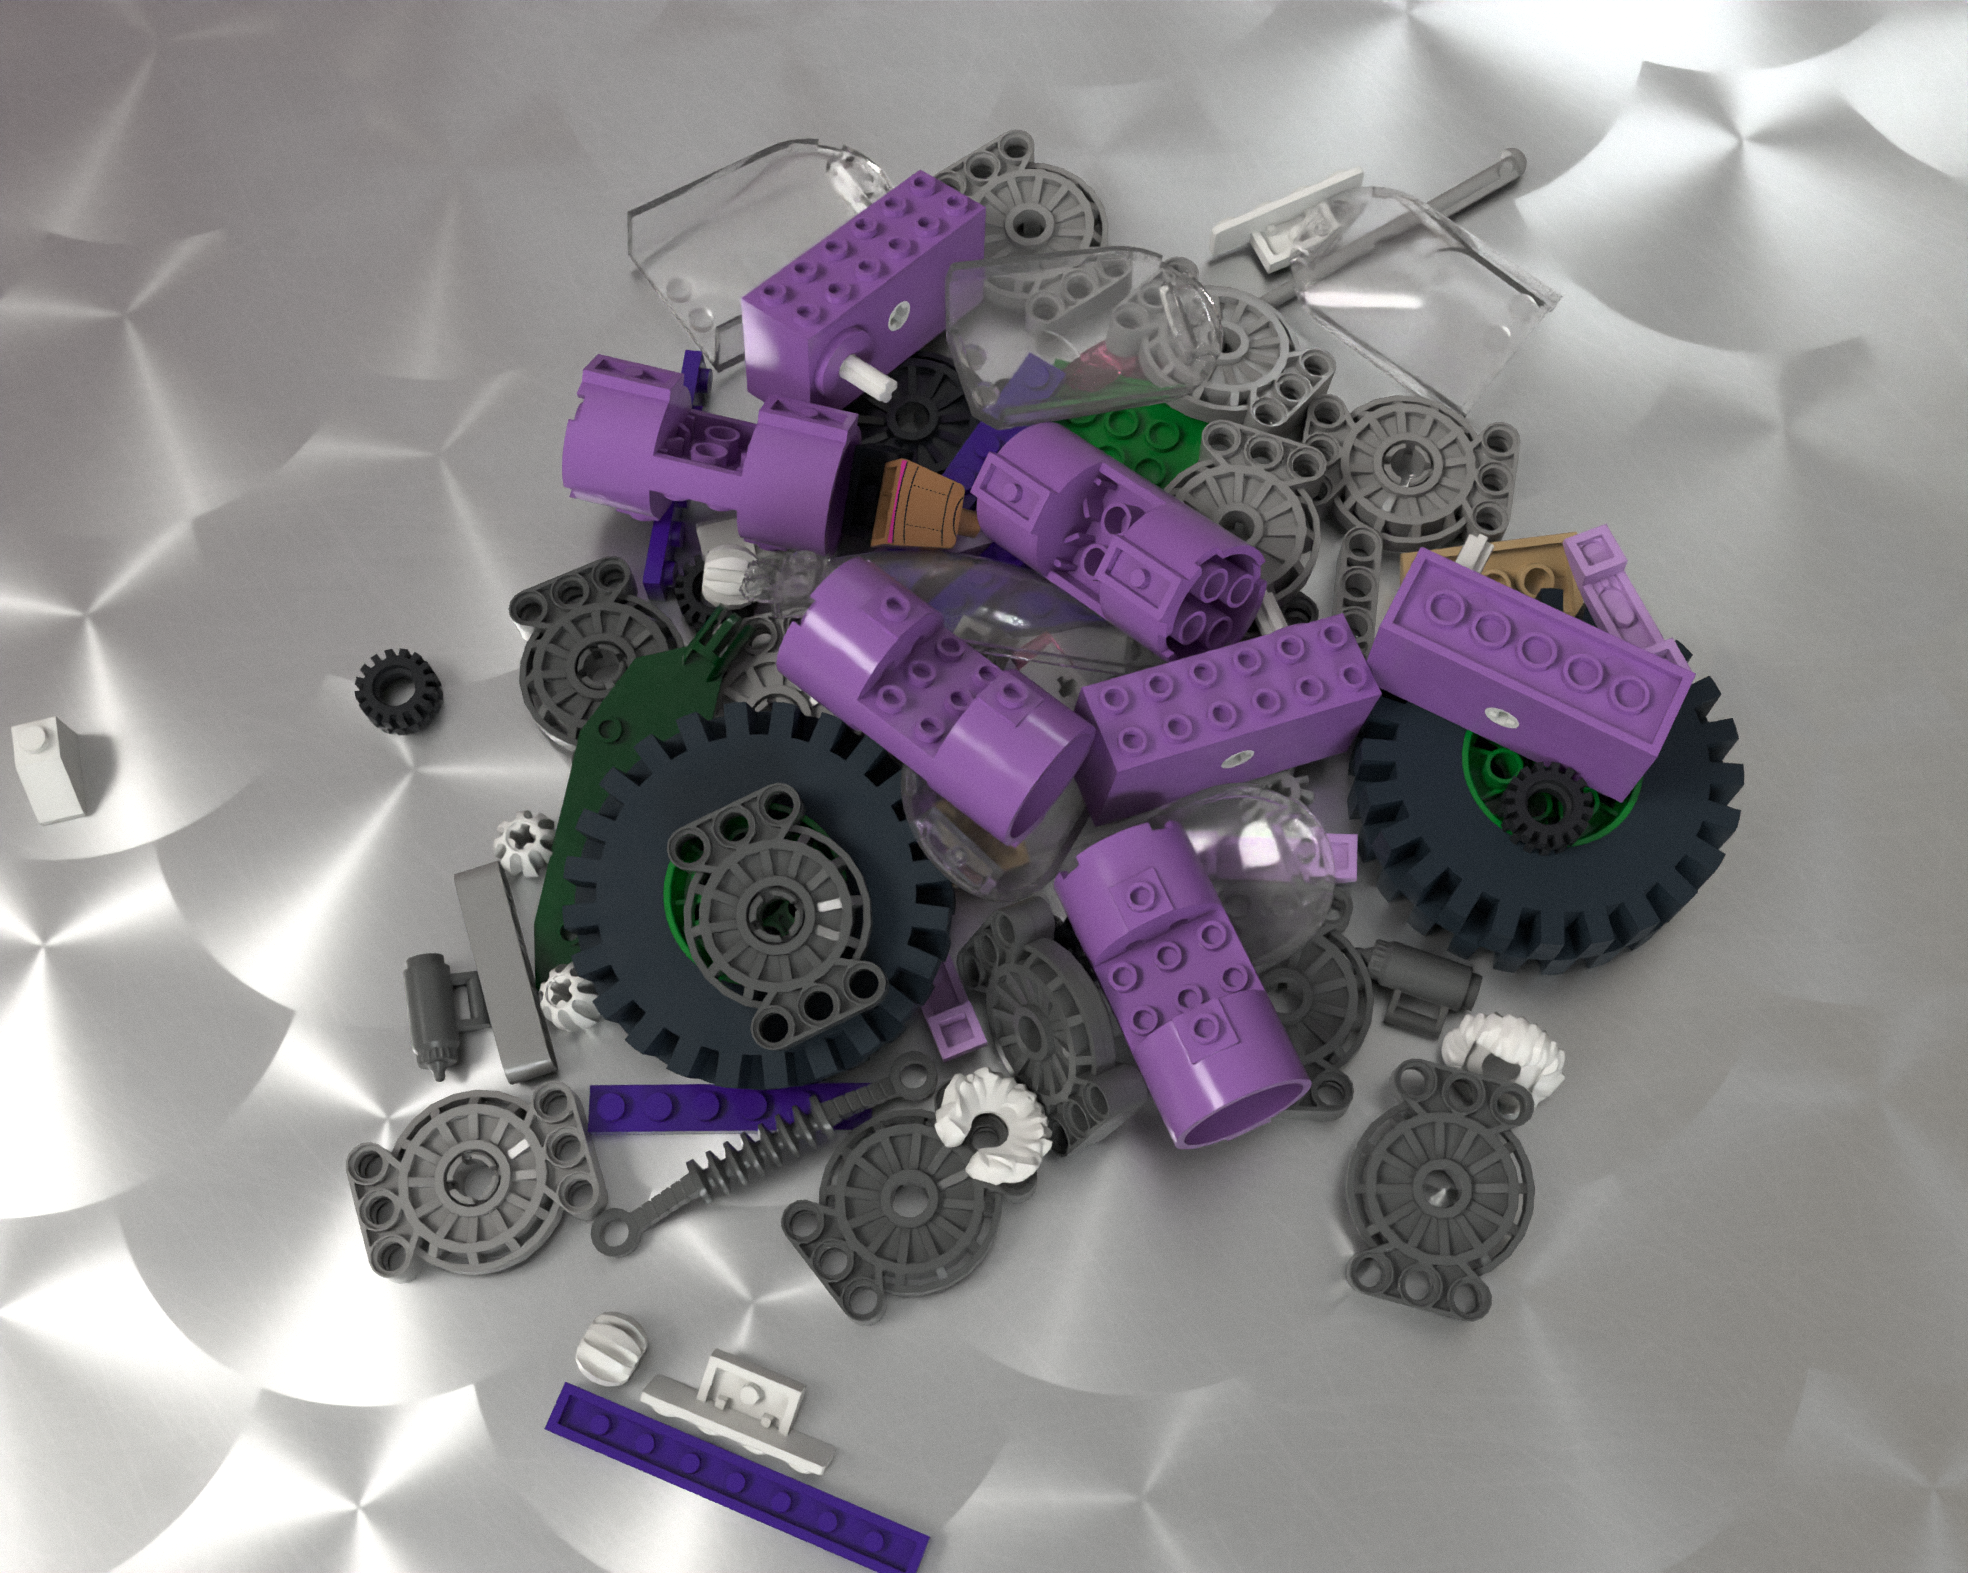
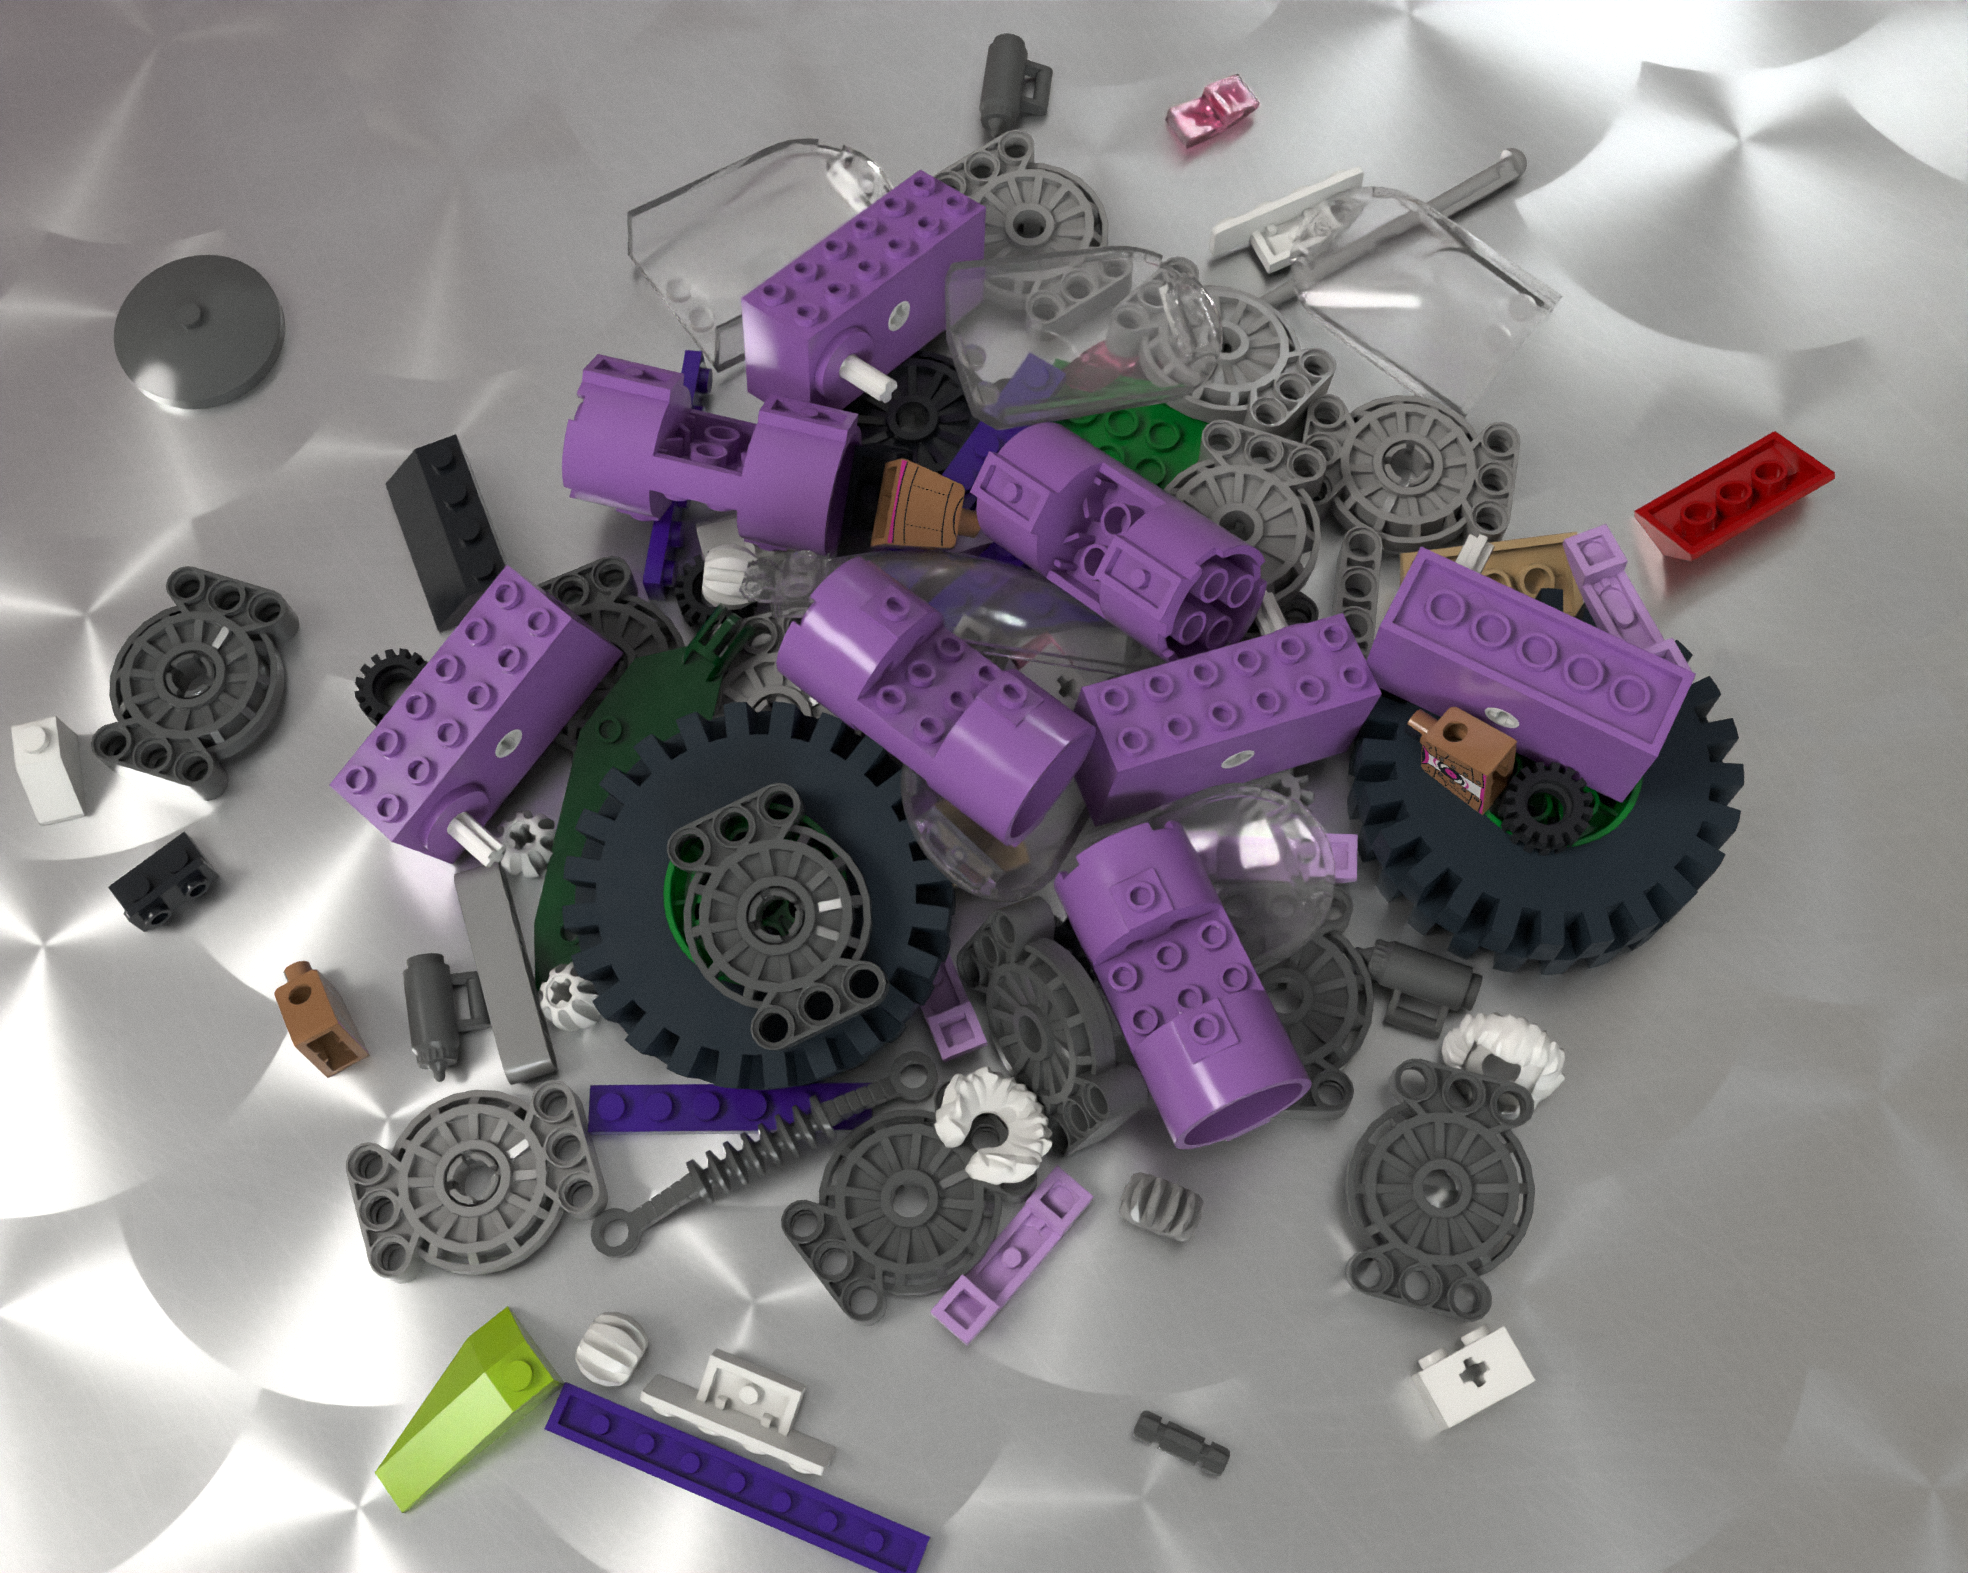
none -> dark grey piece [91,566,300,801]
none -> black bracket [108,832,220,932]
none -> dark grey dish [114,255,285,409]
none -> medium nougat torso [274,961,370,1078]
none -> medium lavender piece [329,565,623,868]
none -> lime wedge [375,1306,564,1513]
none -> black slope [385,434,508,633]
none -> lavender slope [930,1166,1094,1346]
none -> dark grey piece [979,33,1053,138]
none -> light grey gear [1119,1172,1204,1241]
none -> dark grey axle [1133,1410,1230,1476]
none -> clear pink slope [1165,74,1260,149]
none -> medium nougat torso [1404,707,1517,815]
none -> white brick [1410,1324,1536,1431]
none -> red slope [1634,431,1835,562]

